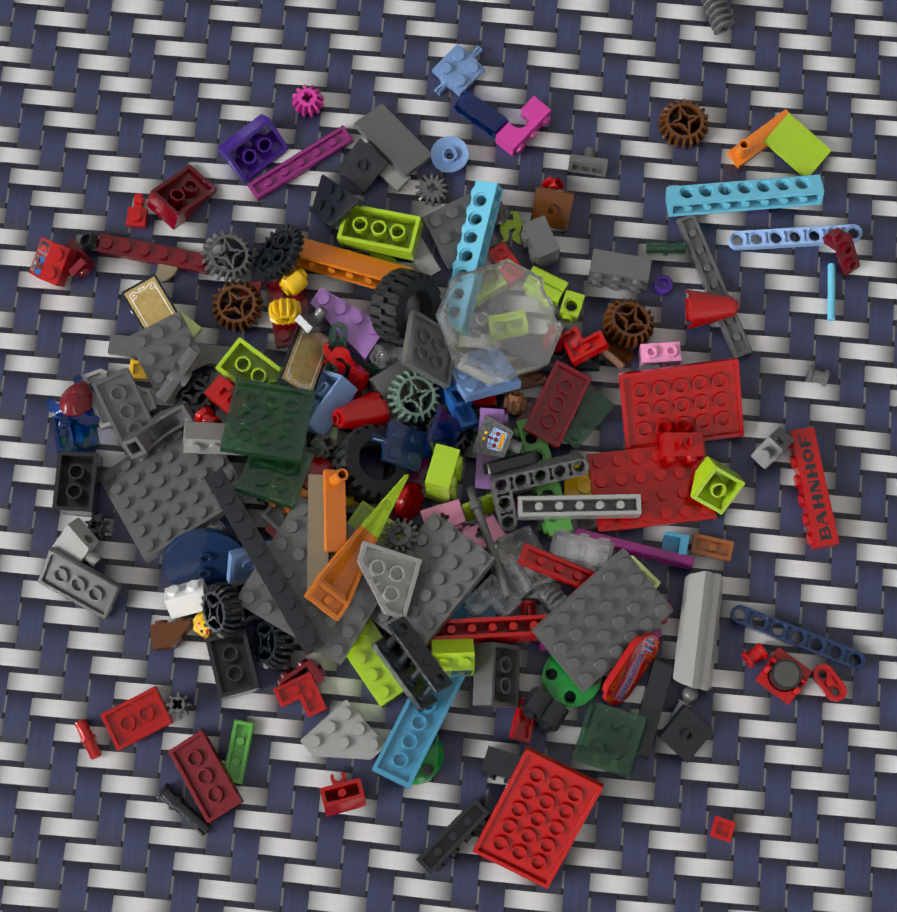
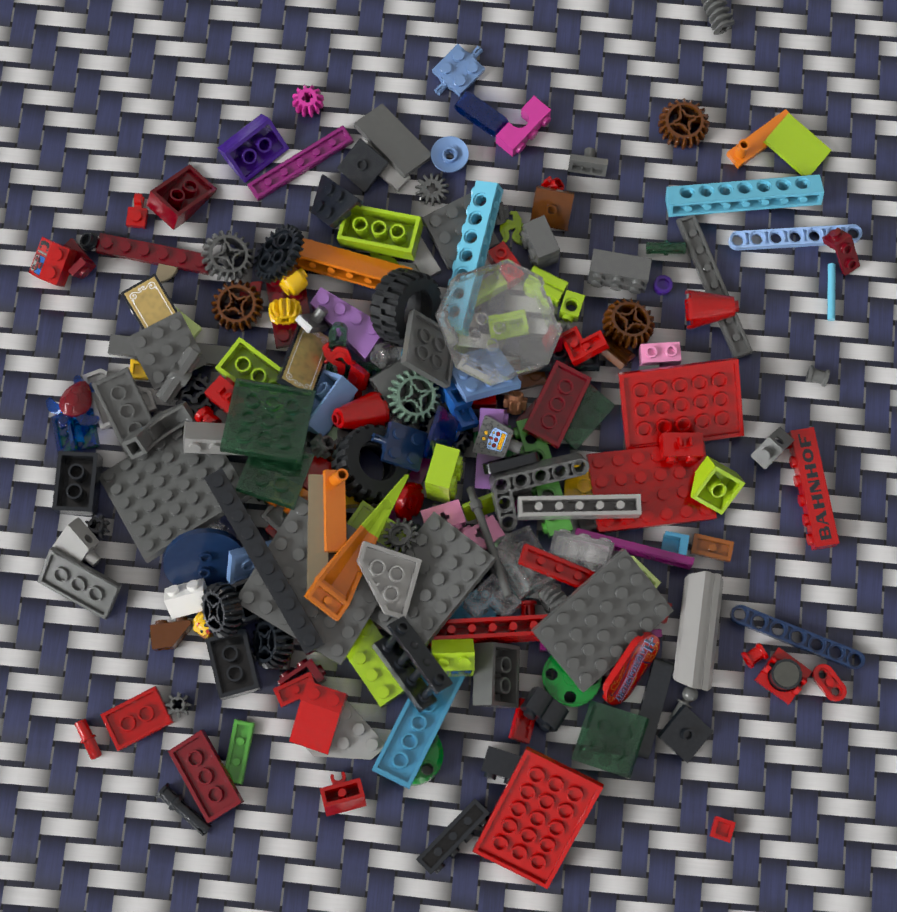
none -> red slope [289,681,348,755]

